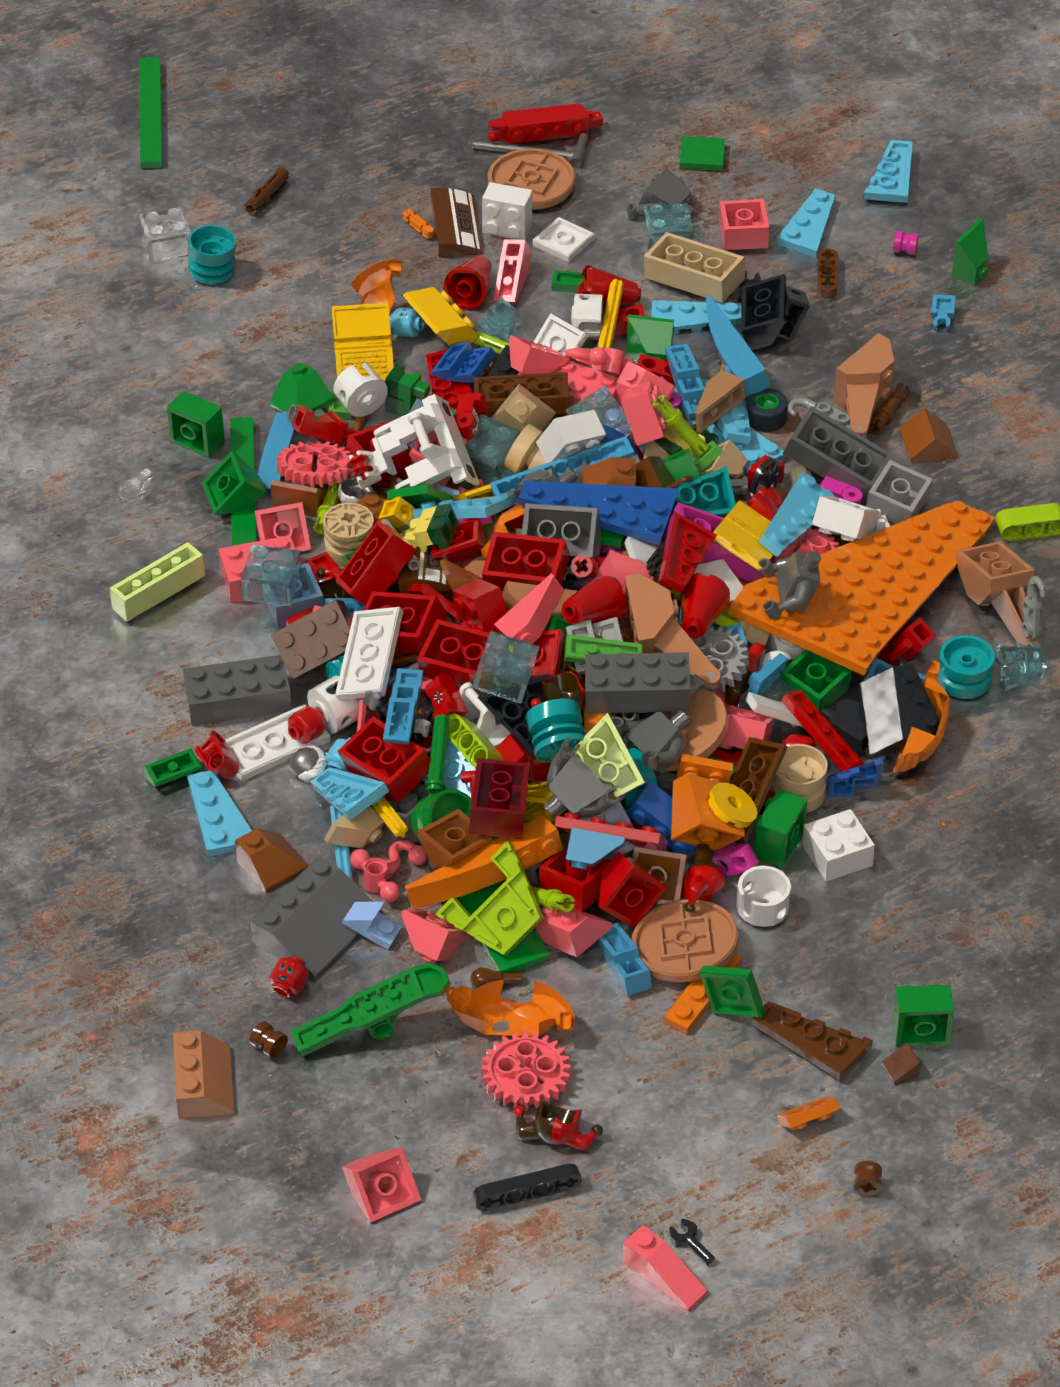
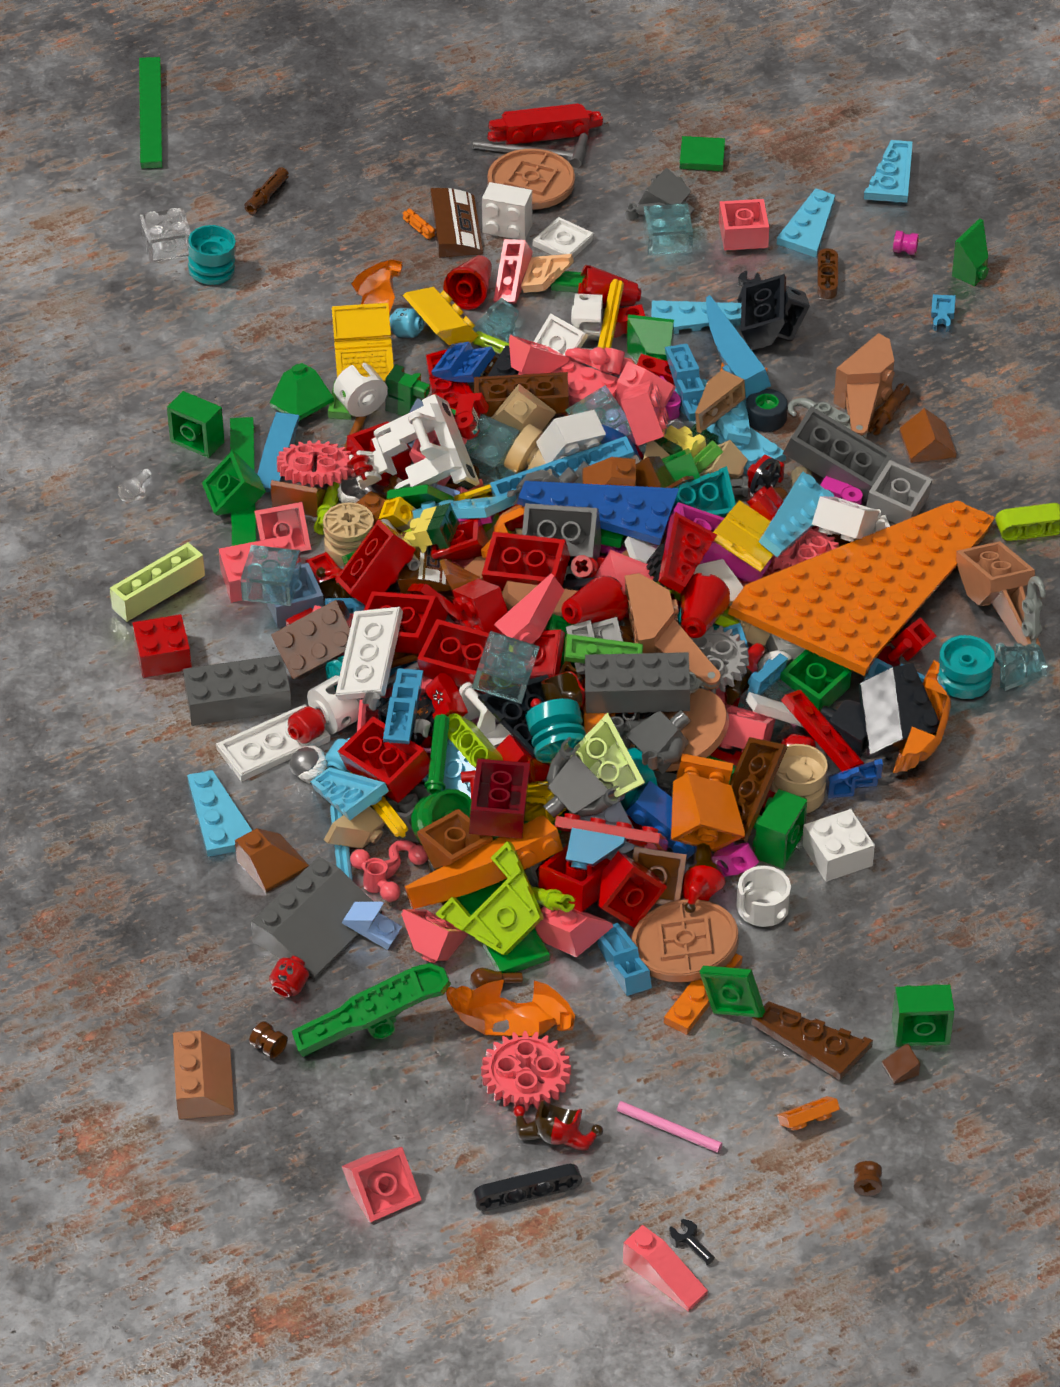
green slope [144,748,202,787] -> none
red piece [194,731,239,779] -> none
red hips [287,404,356,446] -> none
tan brick [644,232,745,303] -> none
lime pin [652,395,709,456] -> none
yellow tile [708,782,758,828] -> none
dark grey torso [758,550,822,619] -> none
none -> red brick [132,614,192,678]
none -> light nougat wing [521,254,574,293]
none -> bright pink bar [617,1101,723,1153]

